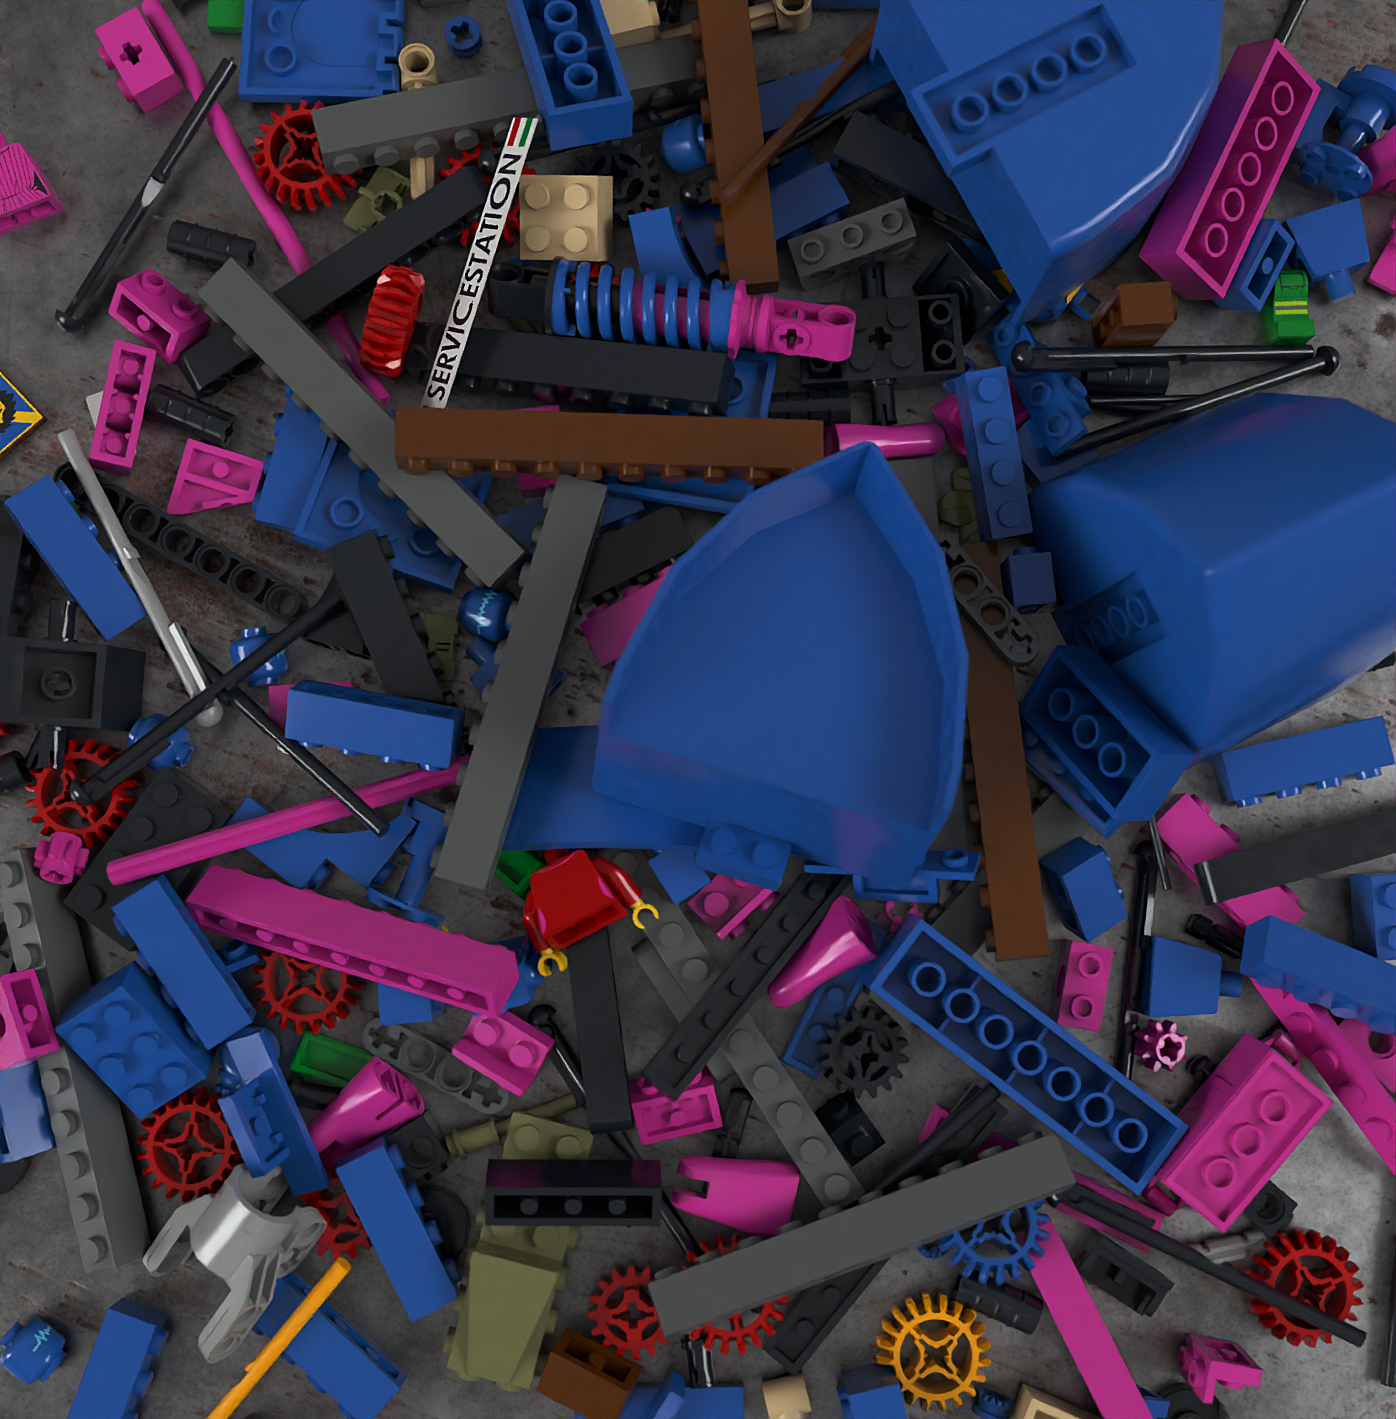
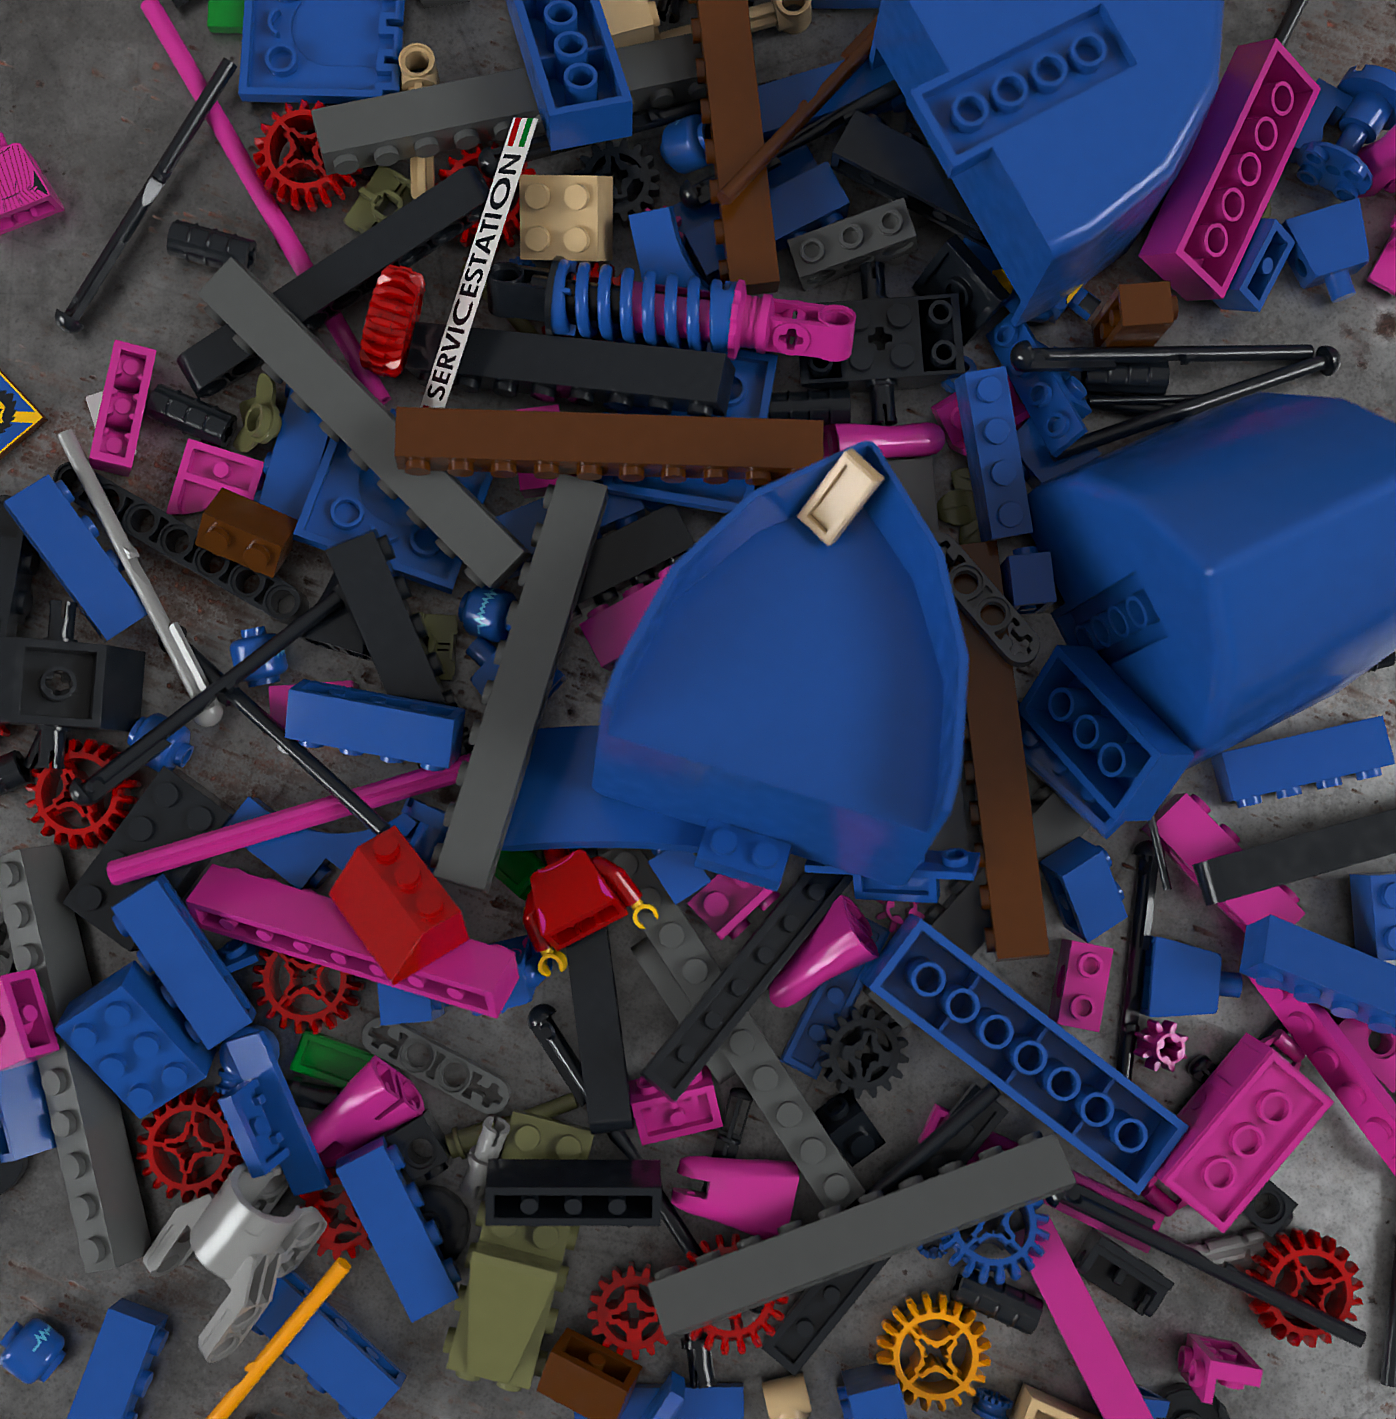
dark pink gear [33,832,90,884] -> none
dark pink brick [95,7,186,113] -> none
dark pink brick [108,268,212,364] -> none
blue bush [445,15,483,58] -> none
dark pink bracket [451,1010,556,1096] -> none
black axle [1186,914,1245,962] -> none
green leg [1263,269,1315,345] -> none
none -> reddish brown brick [195,487,298,578]
none -> olive plate [233,373,282,453]
none -> red slope [329,825,469,986]
none -> light grey pin [459,1116,510,1200]
none -> tan tile [797,448,884,546]

